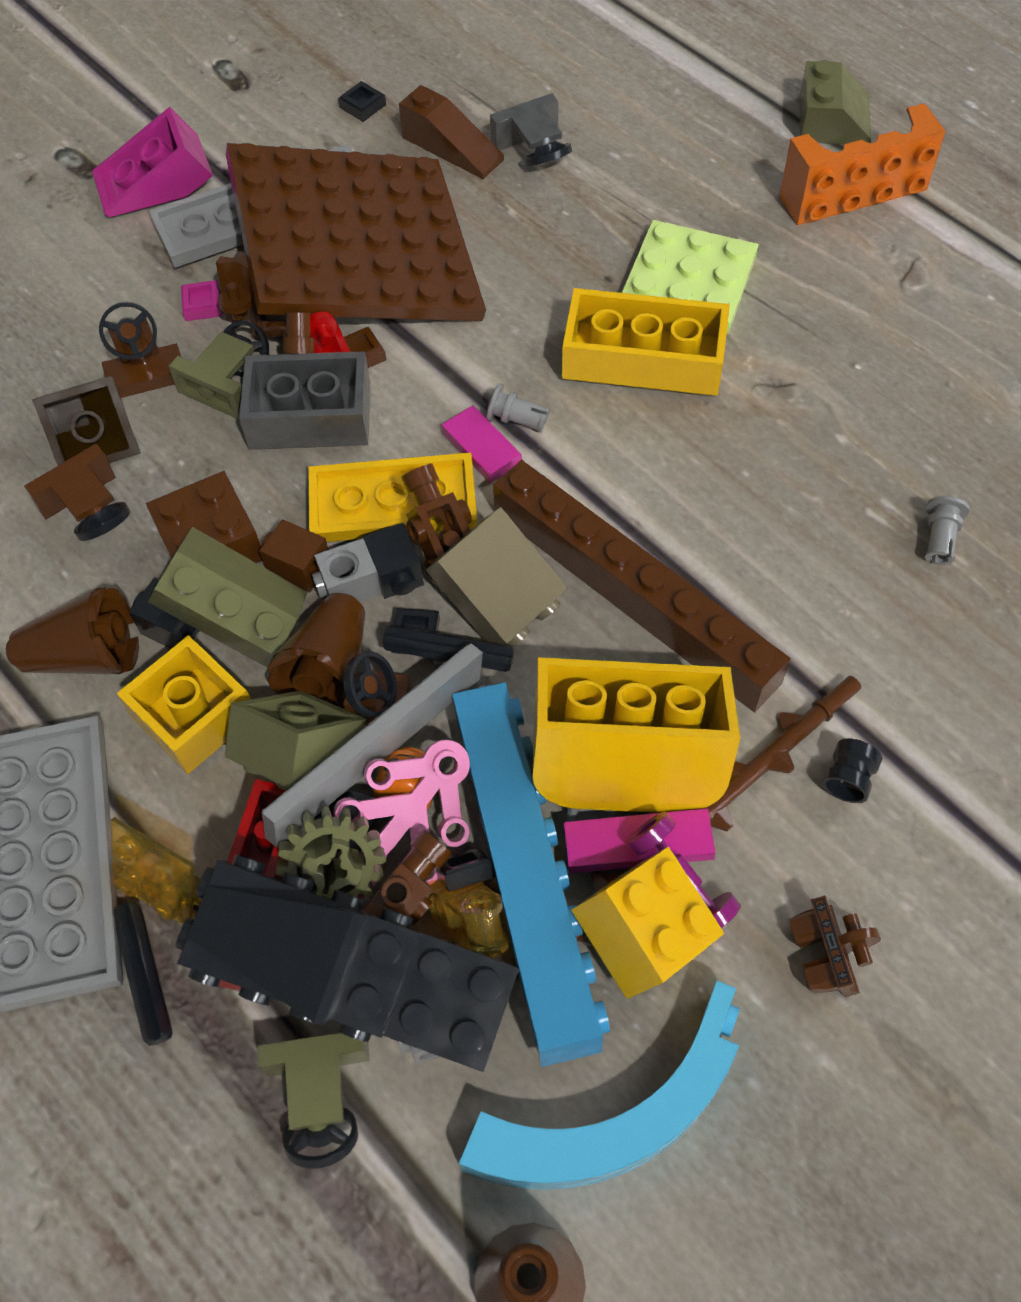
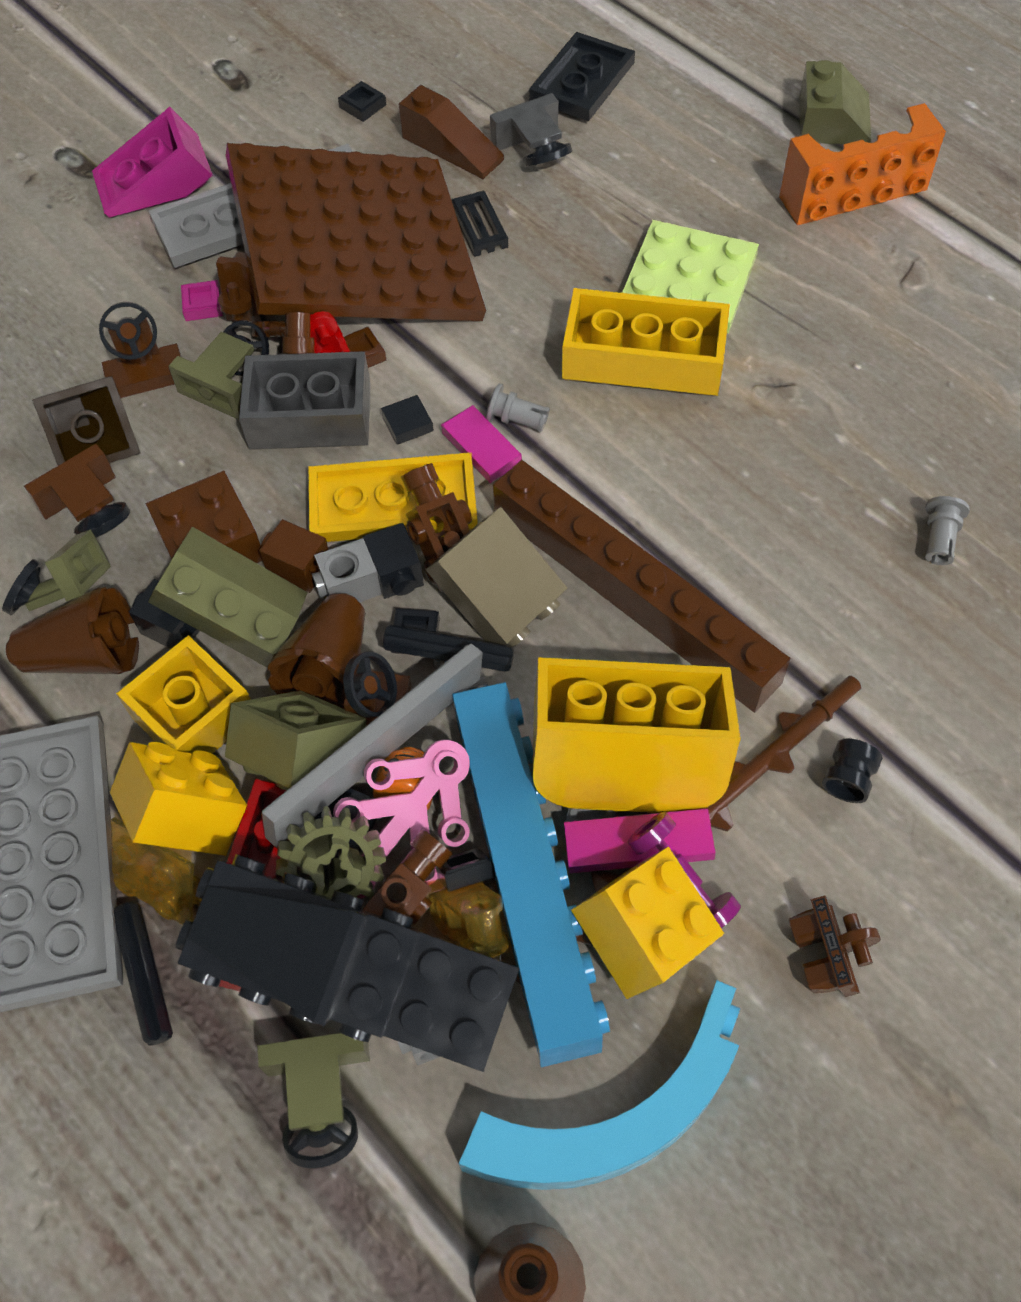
none -> olive piece [2,529,111,615]
none -> yellow brick [110,742,247,856]
none -> black tile [381,395,434,445]
none -> black tile [451,190,509,257]
none -> black plate [529,32,635,121]

